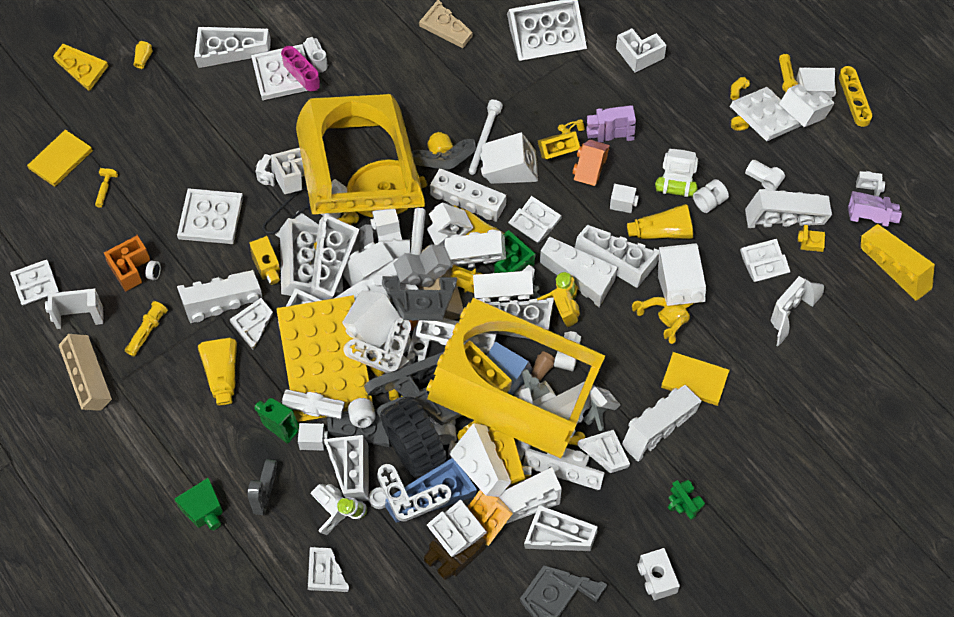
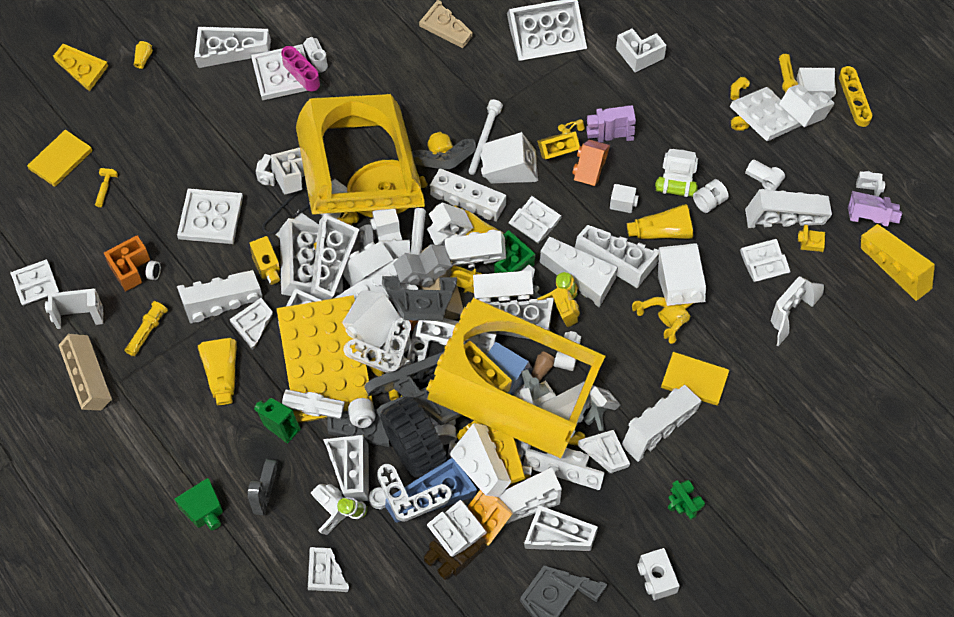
white brick [298,423,328,450] -> none

